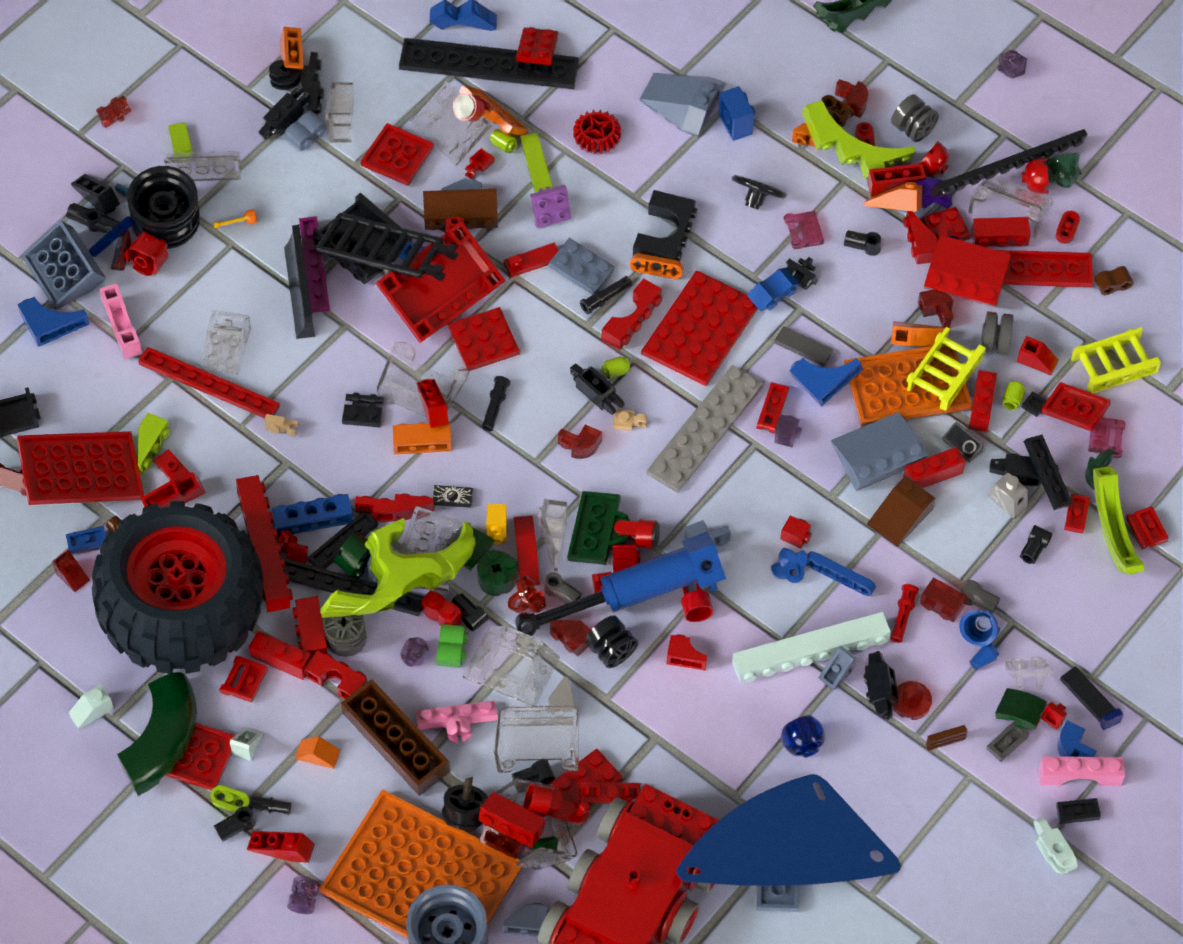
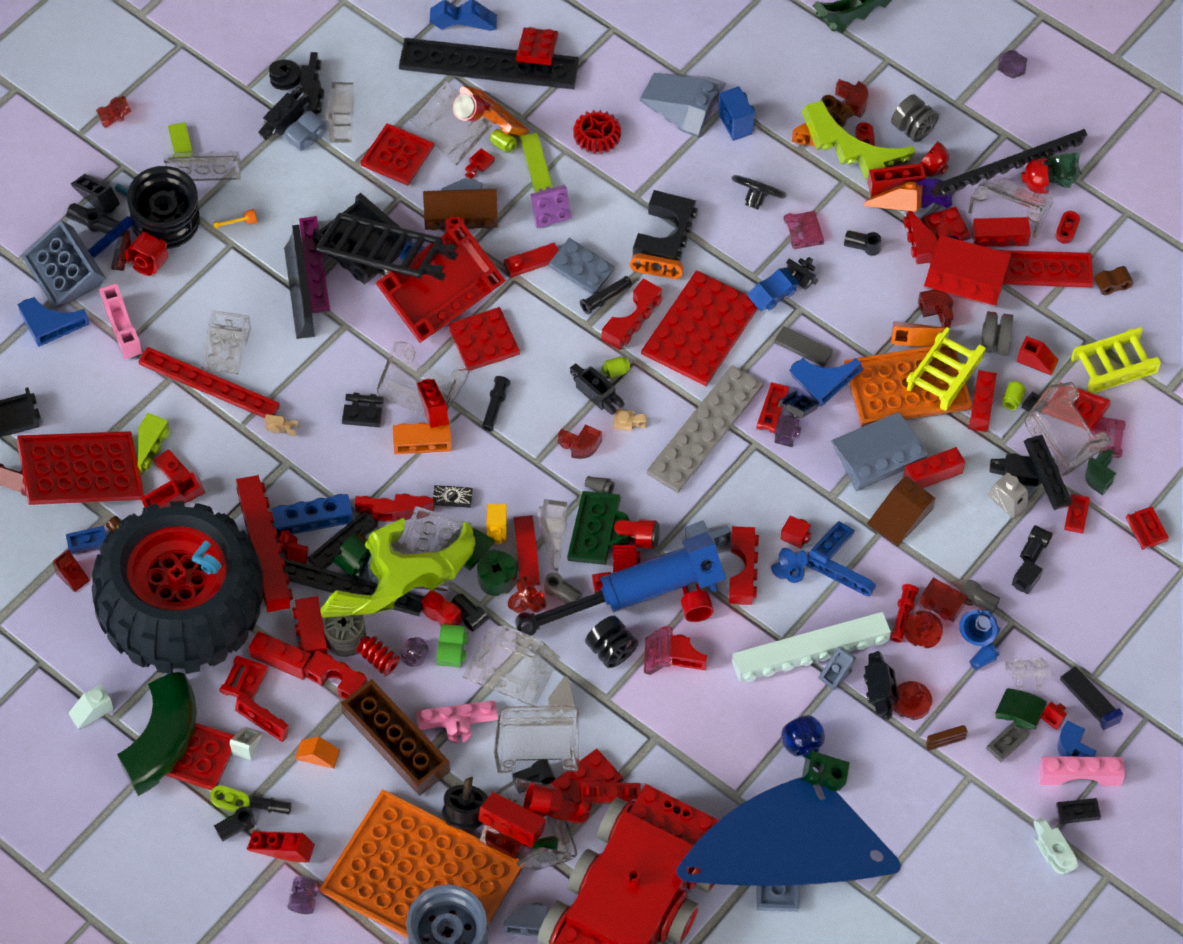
orange slope [280,26,304,69] -> none
clear red slope [550,620,591,657] -> none
slope [942,422,984,463] -> none
lime arch [1093,466,1144,575] -> none
none -> dark azure plate [192,541,221,574]
none -> red plate [235,694,289,742]
none -> red piece [356,636,400,677]
none -> dark grey cone [585,476,615,494]
none -> clear pink plate [644,626,673,675]
none -> red arch [728,526,759,605]
none -> black plate [778,391,819,419]
none -> dark green brick [801,751,850,791]
none -> blue tile [809,521,855,564]
none -> clear red tile [904,611,943,648]
none -> black brick [1012,559,1043,594]
none -> clear windscreen [1025,382,1112,476]

